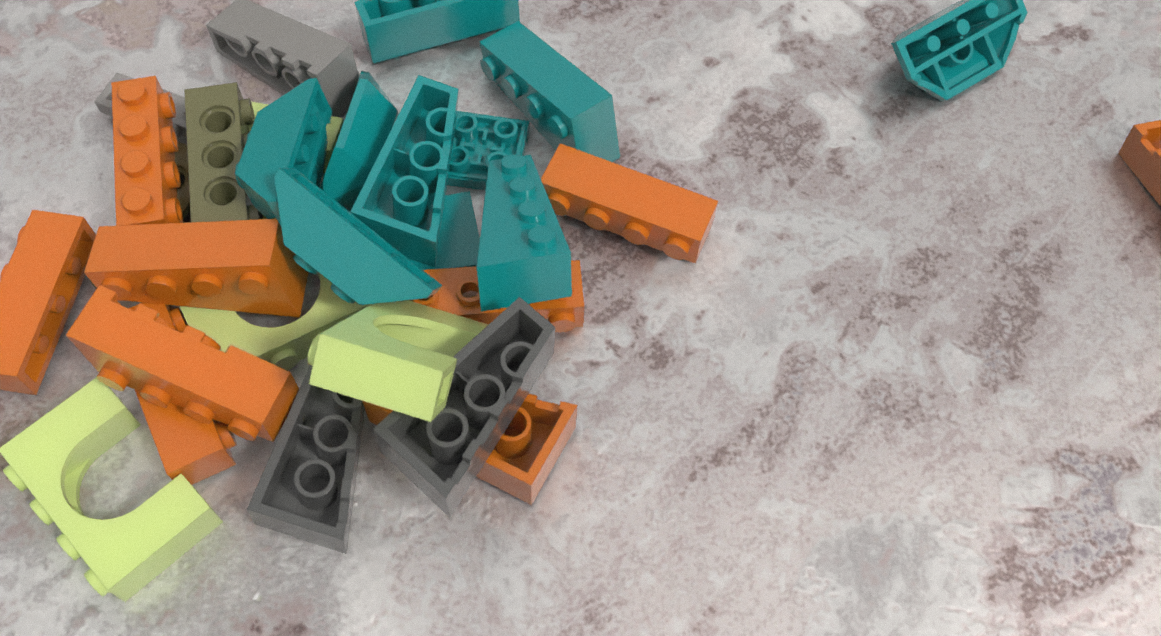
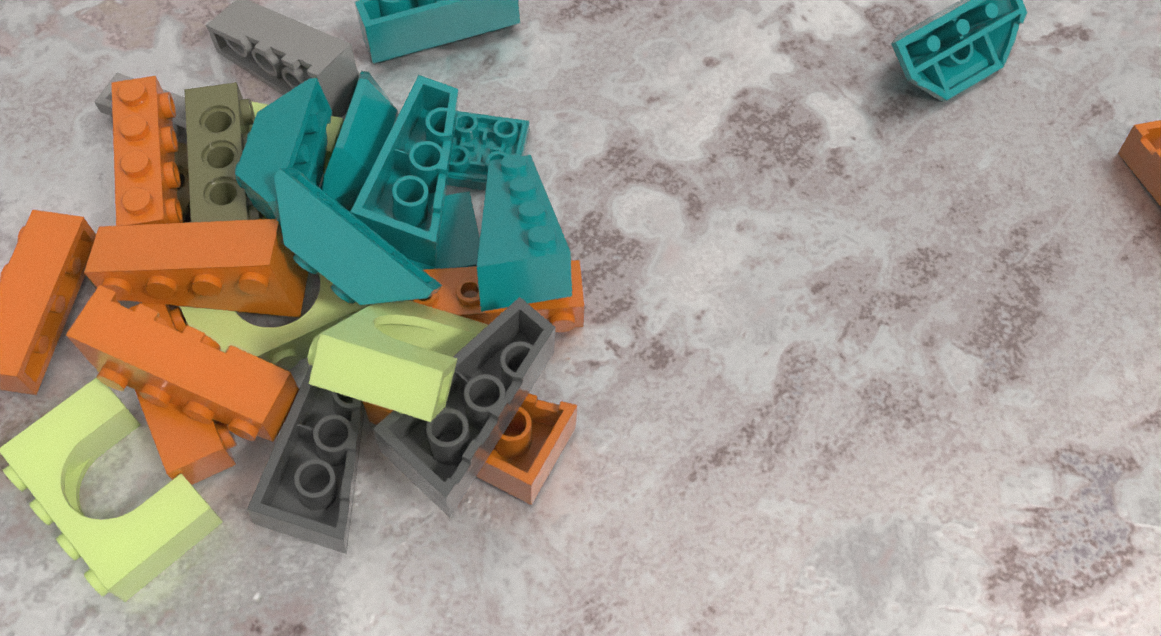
teal wedge [479,21,620,162] -> none
orange brick [541,143,718,264] -> none

